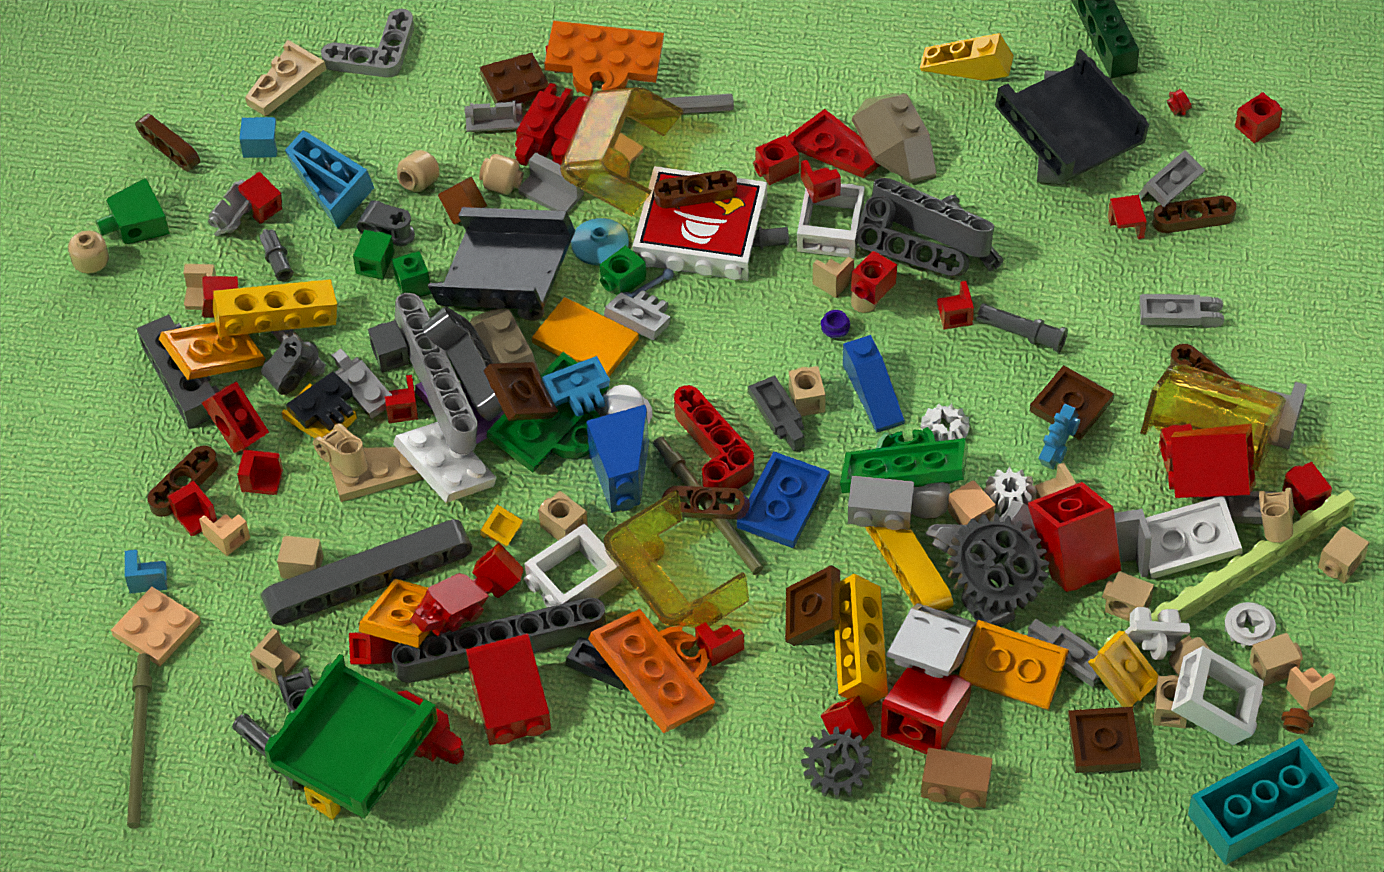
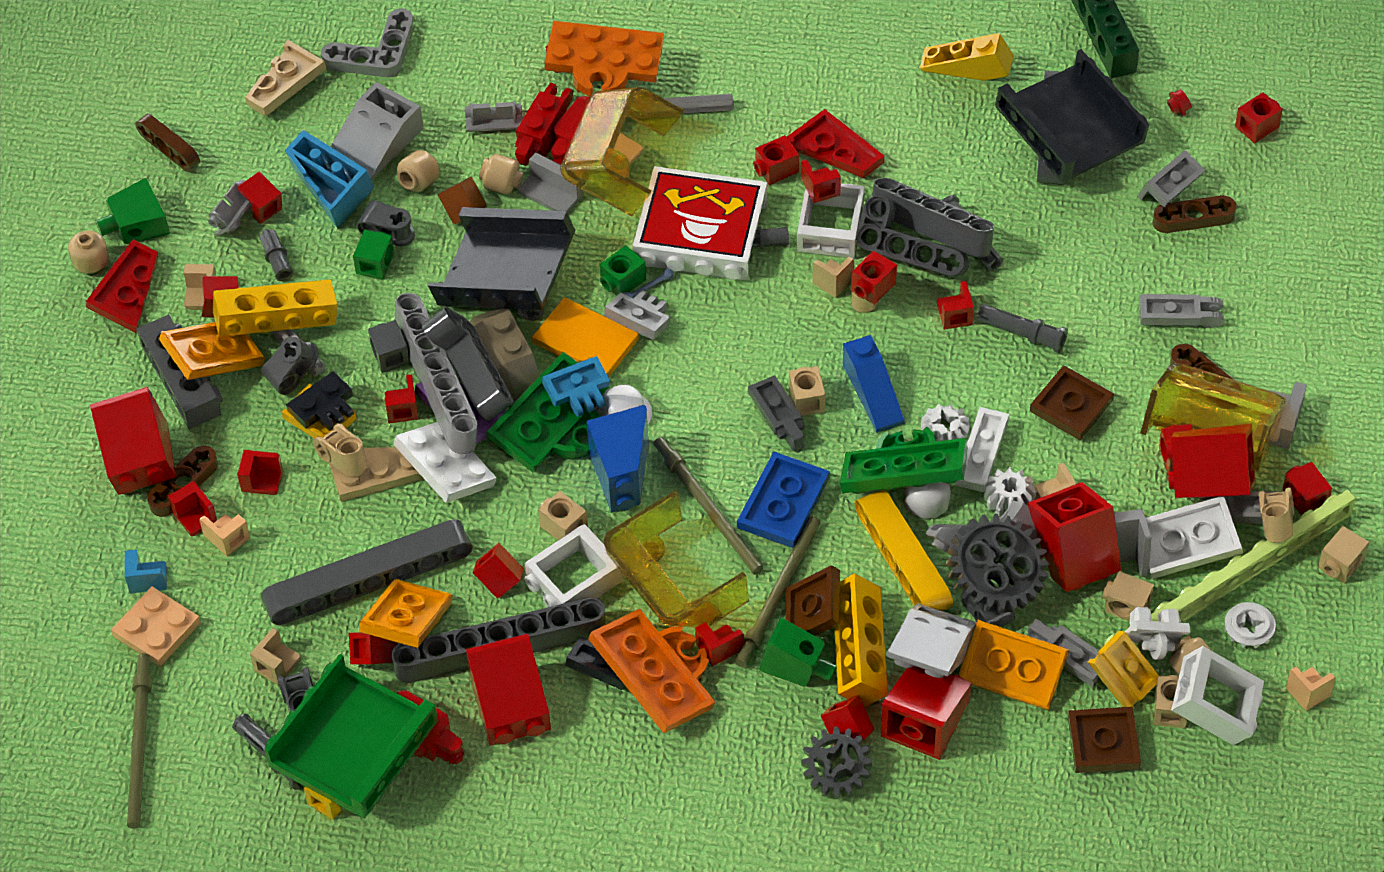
red brick [201,381,269,453] -> none
dark azure panel [240,117,277,158] -> none
tan panel [277,536,323,579] -> none
light grey hinge [332,349,392,419] -> none
green brick [392,251,431,297] -> none
red hinge [410,573,495,636] -> none
reddish brown plate [480,53,549,105] -> none
yellow panel [480,504,523,548] -> none
reddish brown plate [483,362,558,421] -> none
medium azure dish [571,218,629,266] -> none
reddish brown beam [654,170,737,208] -> none
reddish brown beam [662,486,750,520] -> none
red beam [674,385,754,499] -> none
dark purple plate [821,310,850,338] -> none
light grey brick [848,476,914,530] -> none
dark tan wedge [852,93,937,183] -> none
medium nougat brick [921,748,993,808] -> none
light nougat panel [948,480,996,525] -> none
dark azure hinge [1039,404,1080,470] -> none
red panel [1108,195,1147,239] -> none
teal brick [1188,738,1339,865] -> none
tan brick [1249,633,1303,687] -> none
dark orange plate [1281,708,1314,734] -> none
none -> red wing [86,239,158,333]
none -> red slope [90,387,176,495]
none -> light grey slope [330,82,423,181]
none -> olive bar [735,516,821,668]
none -> green torso [759,617,837,687]
none -> white plate [955,407,1009,493]

